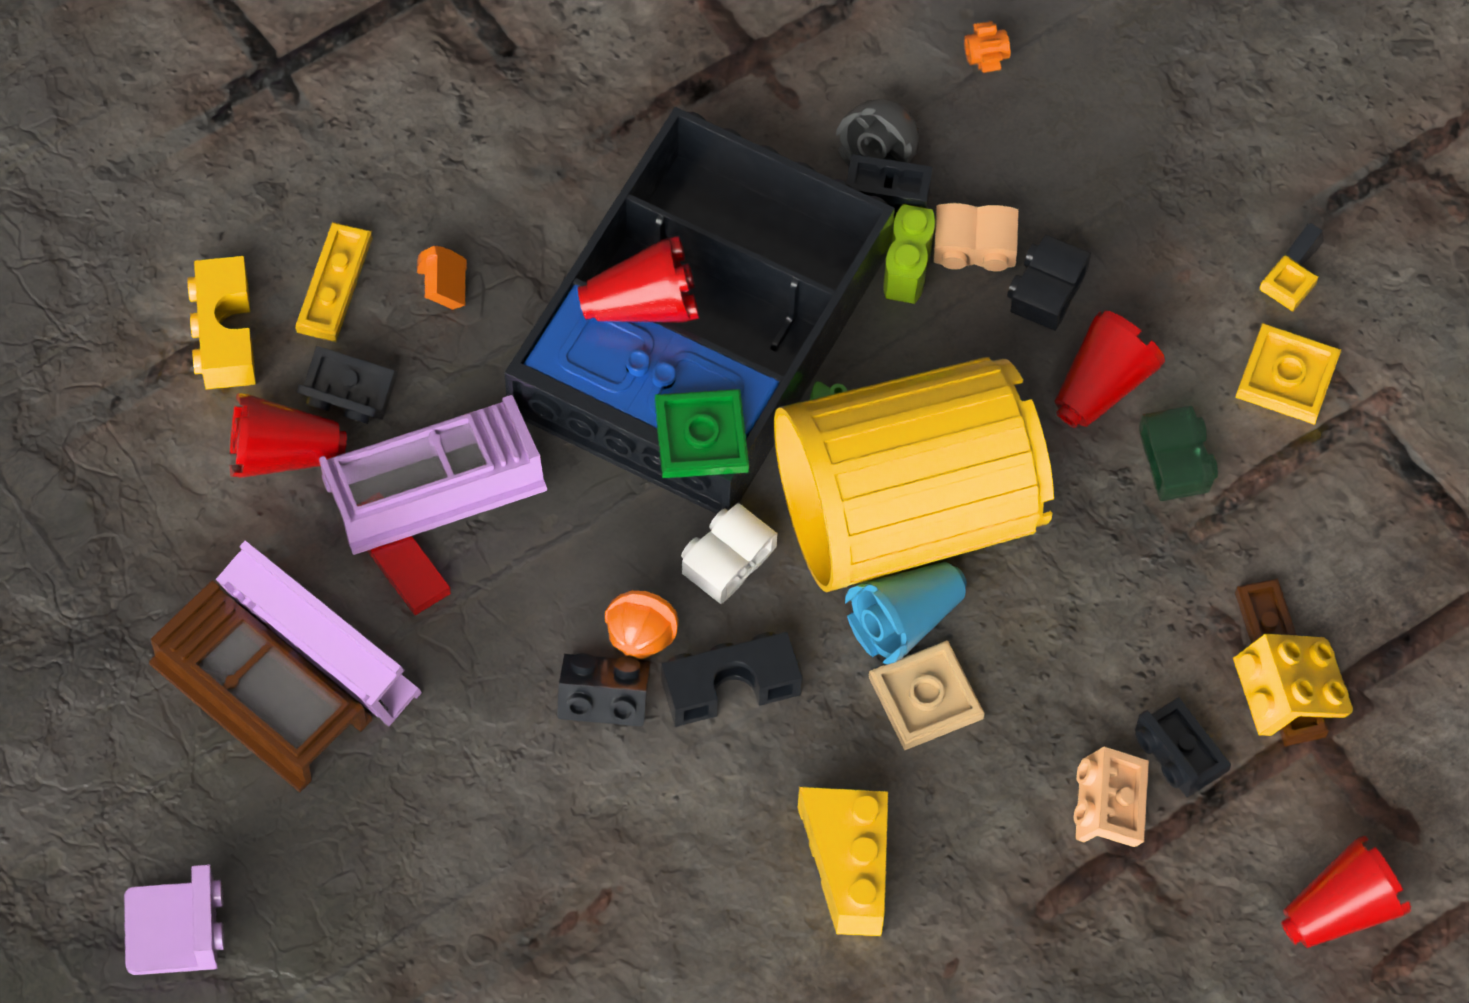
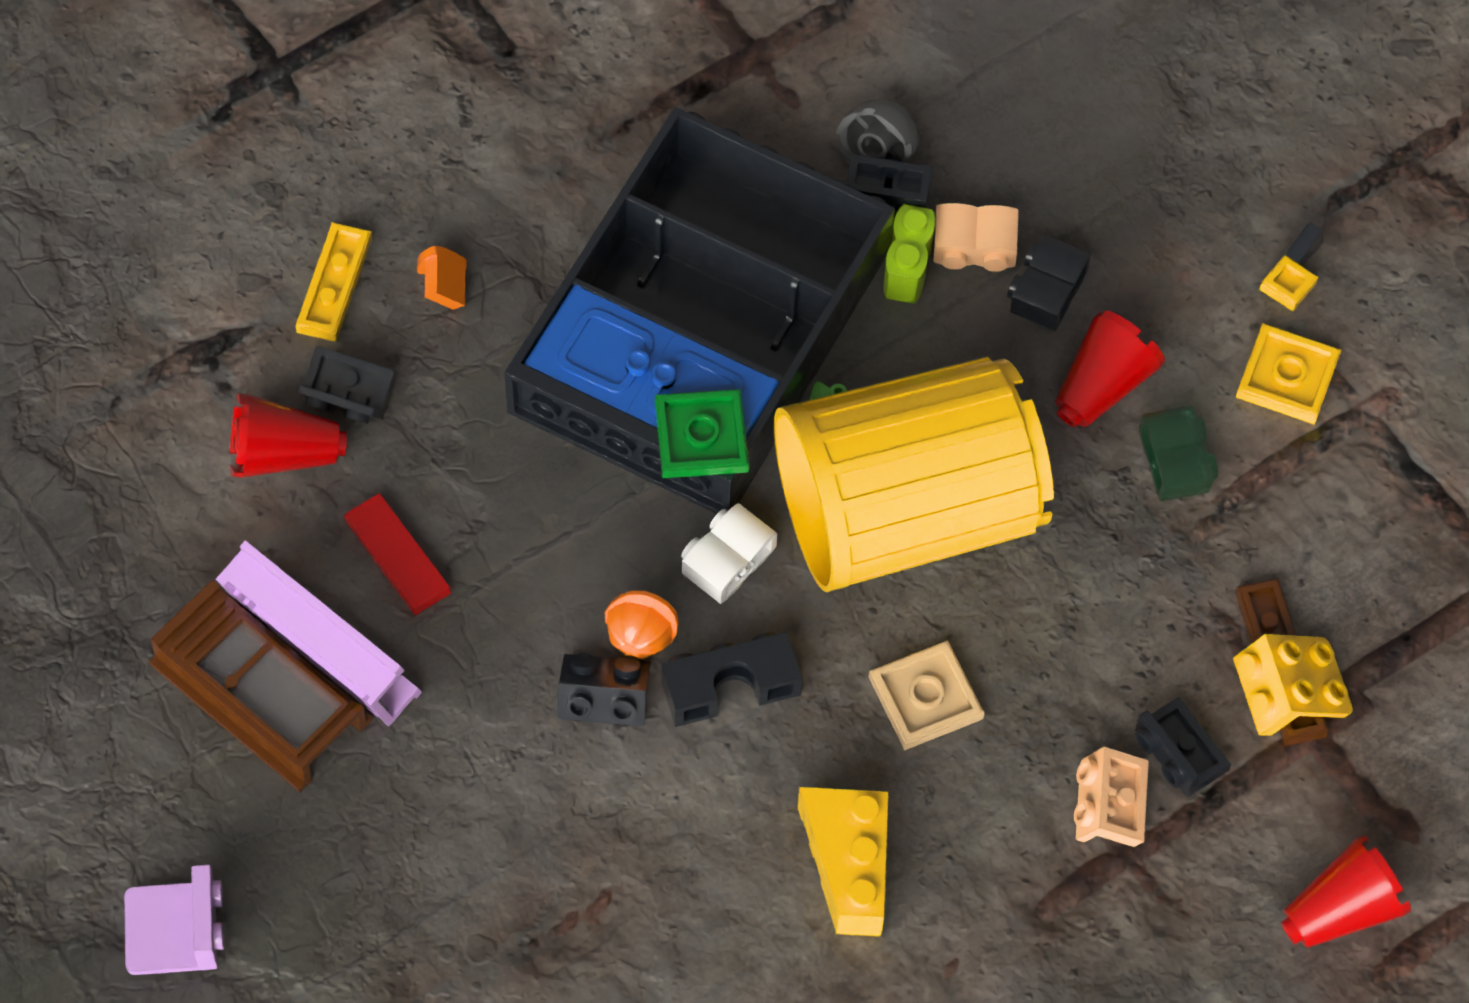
yellow arch [187,256,256,389] -> none
lavender piece [319,395,547,555] -> none
cone [578,236,699,322] -> none
dark azure cone [845,562,967,665] -> none
orange gear [964,21,1010,73] -> none

